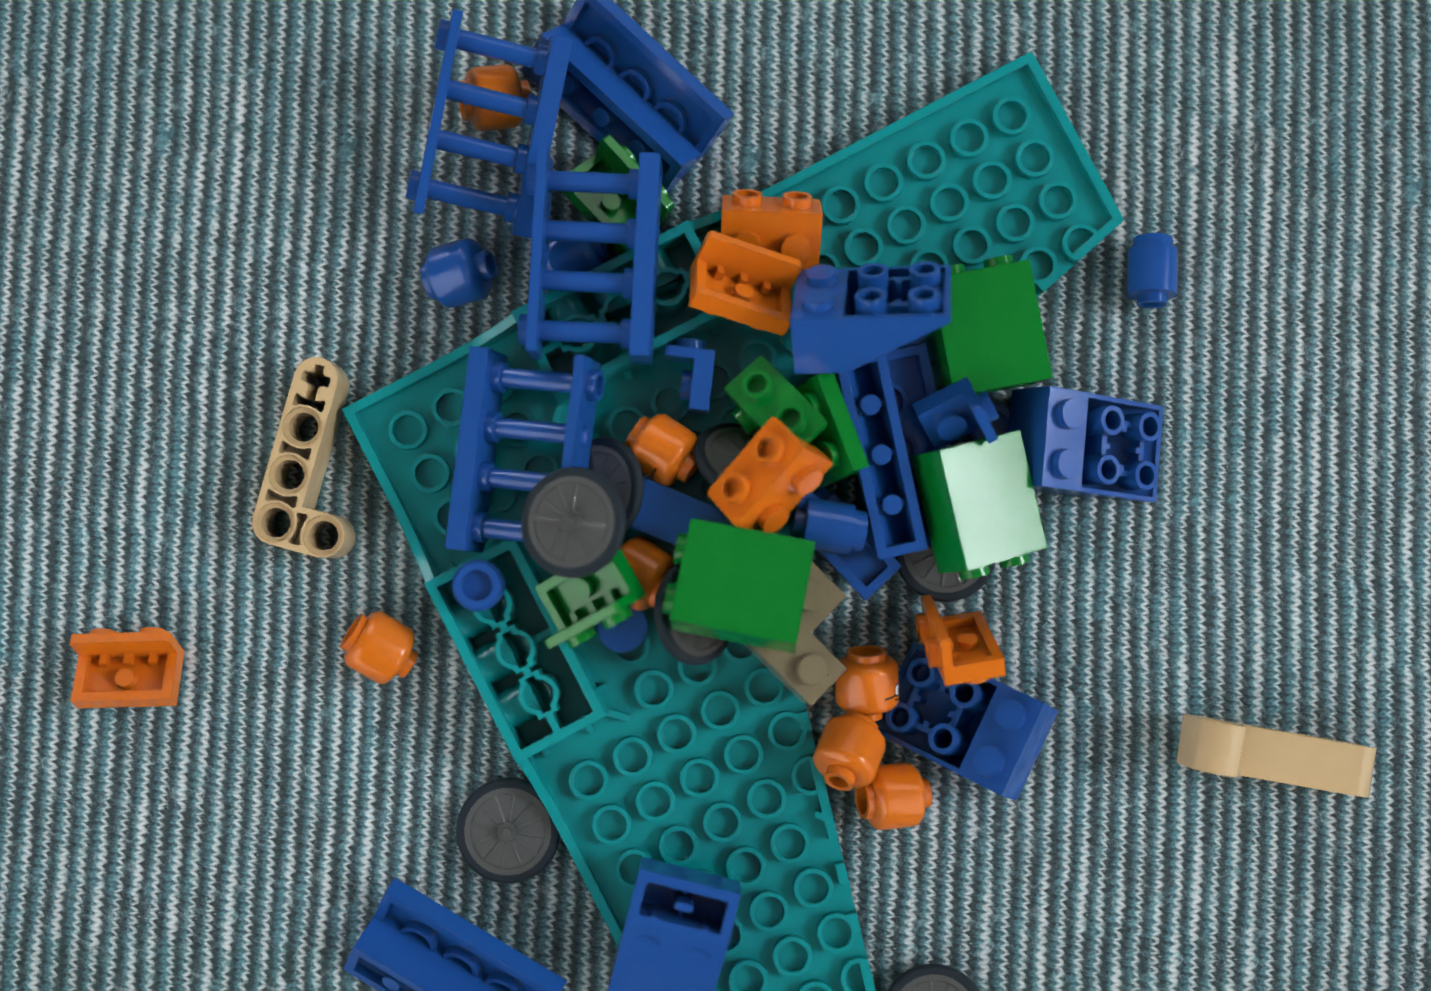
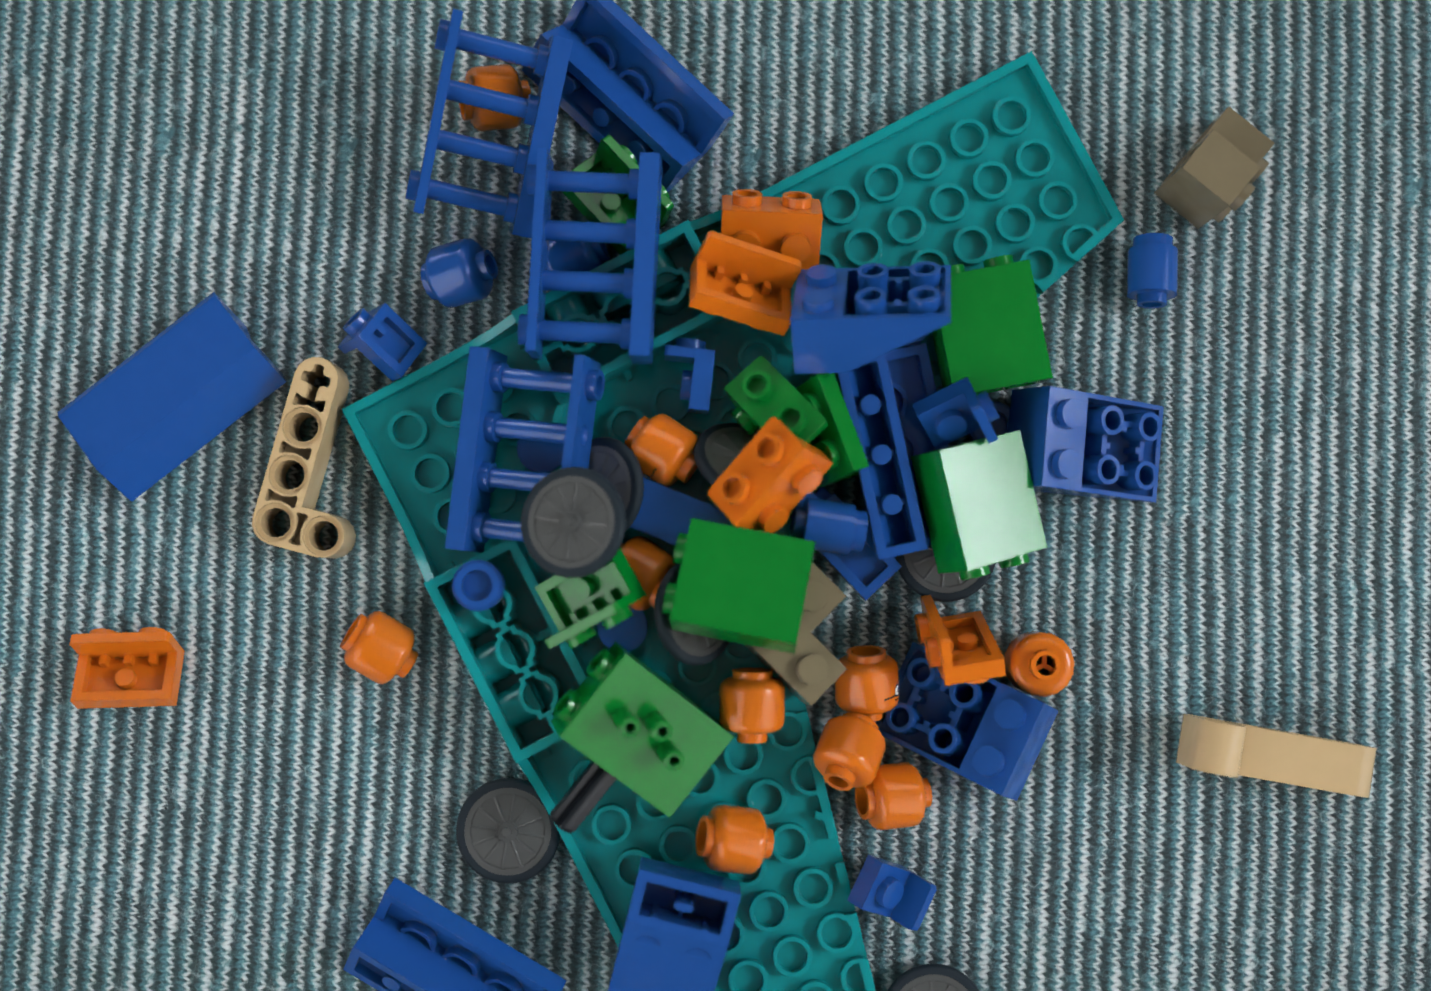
none -> blue slope [57,292,286,502]
none -> blue bracket [338,303,428,382]
none -> blue tile [517,439,564,473]
none -> green piece [550,641,734,833]
none -> orange head [695,805,774,874]
none -> orange head [719,667,785,744]
none -> blue bracket [847,854,937,931]
none -> orange head [1004,631,1075,697]
none -> dark tan brick [1154,106,1275,229]

